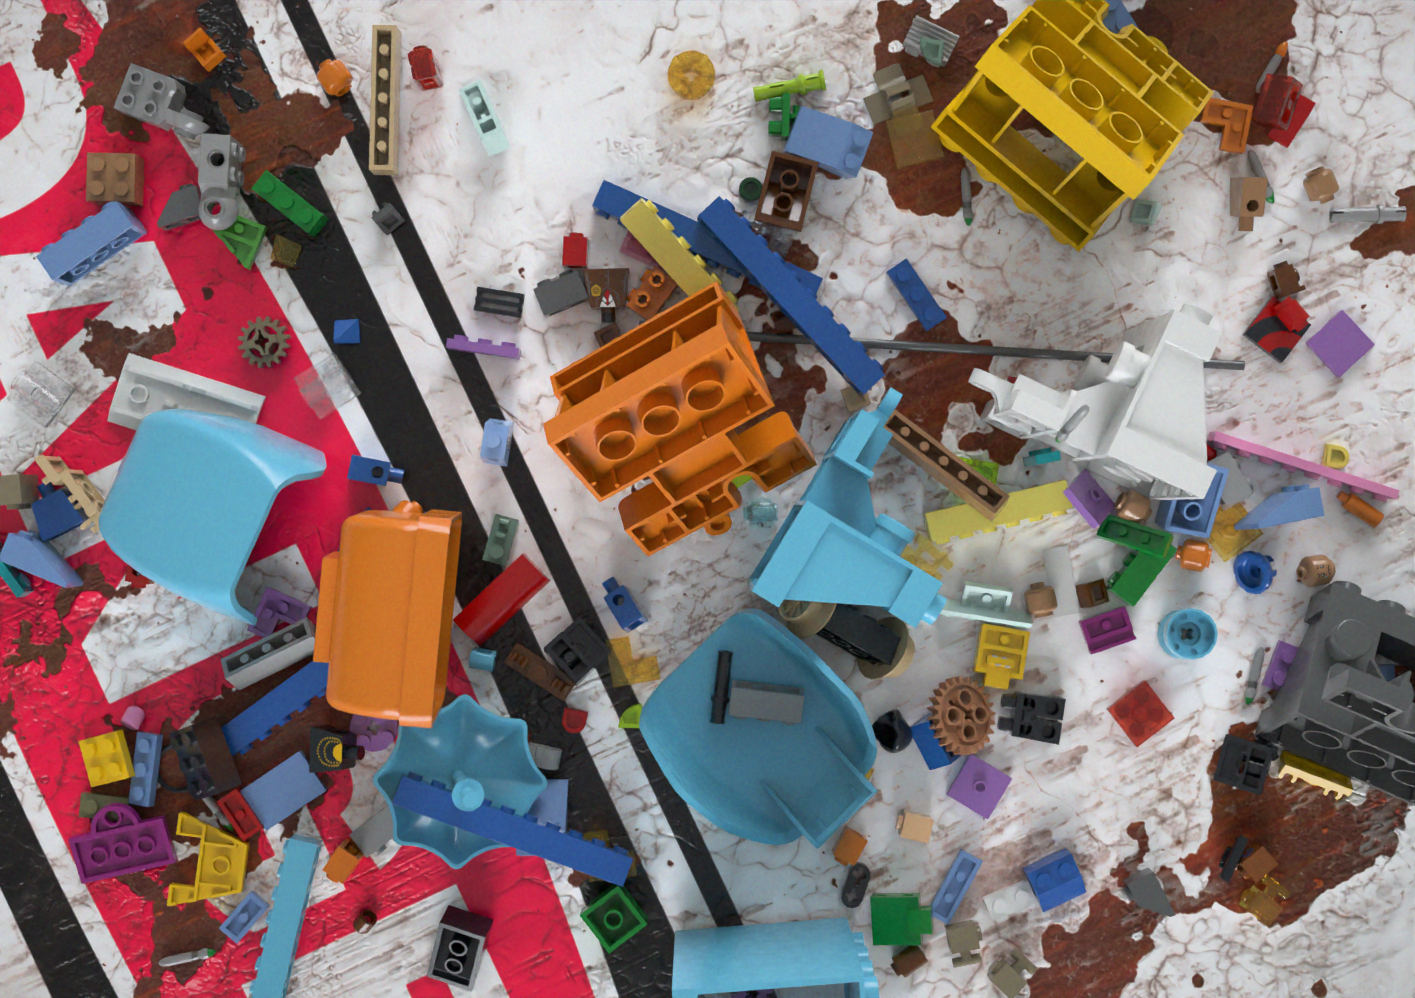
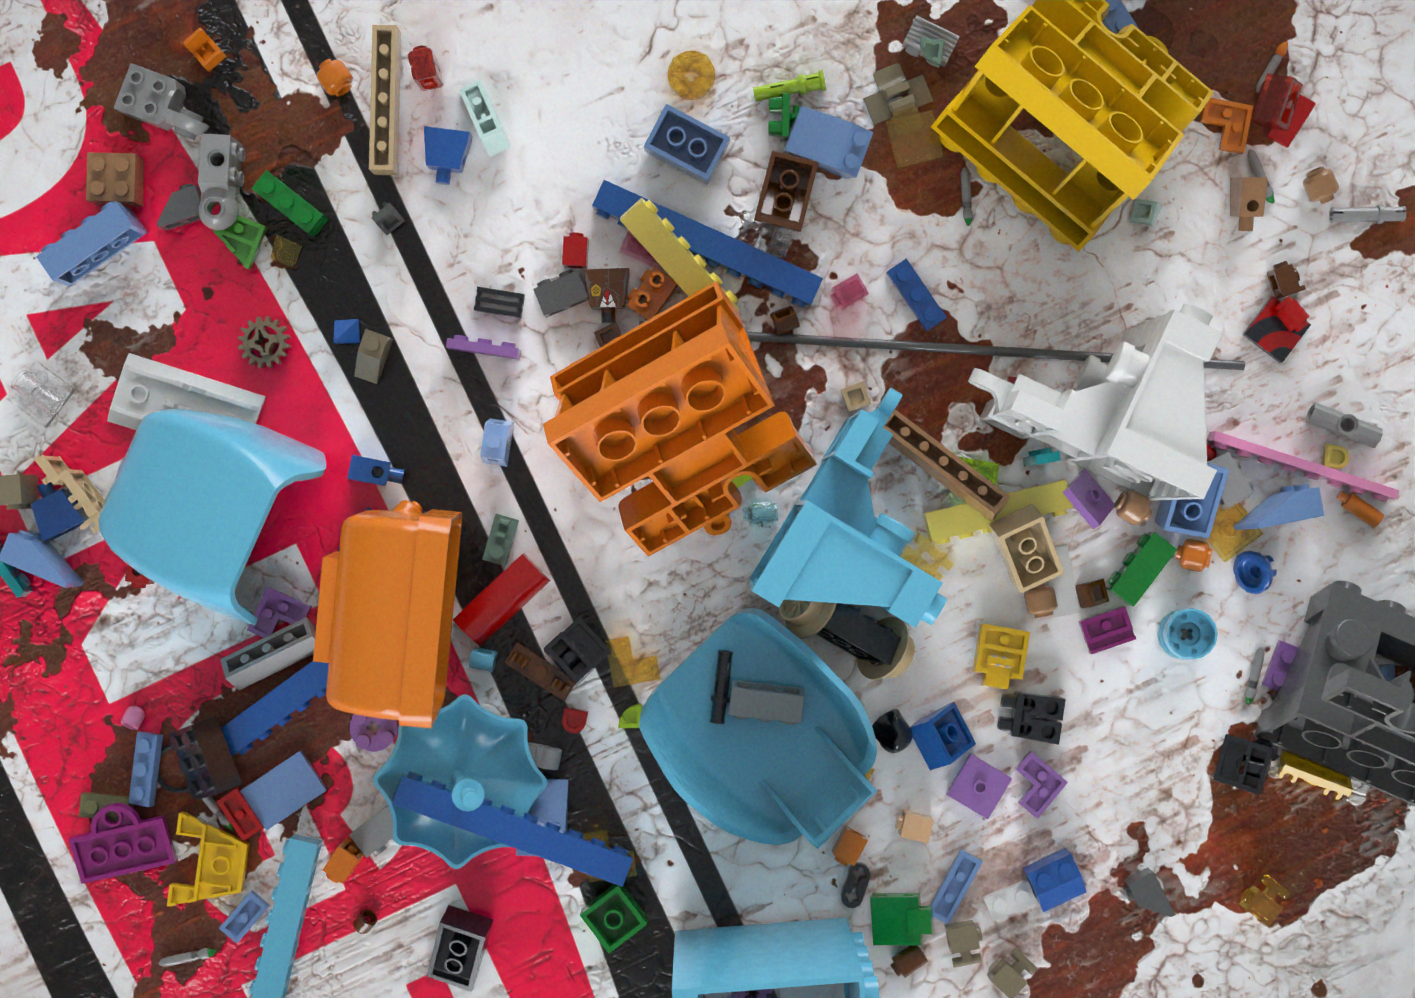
yellow plate [79,729,135,787] -> none
clear plate [293,353,361,419] -> none
black torso [309,725,365,773] -> none
blue torso [602,577,648,633] -> none
blue brick [697,196,885,397] -> none
dark green tile [739,177,763,202] -> none
nougat gear [927,676,996,755] -> none
light aqua bracket [940,581,1033,628] -> none
light grey piece [1055,405,1089,443] -> none
green plate [1096,515,1174,559] -> none
clear red plate [1106,680,1175,747] -> none
black tile [1218,835,1249,882] -> none
dark orange brick [1237,841,1278,883] -> none
medium nougat head [1296,554,1336,587] -> none
medium lavender tile [1305,310,1375,378] -> none
none -> dark tan slope [354,329,393,384]
none -> blue torso [424,126,473,185]
none -> medium blue brick [644,104,730,185]
none -> clear pink brick [830,273,869,311]
none -> tan brick [989,503,1064,594]
none -> medium lavender plate [1015,751,1068,819]
none -> light grey piece [1306,402,1383,448]

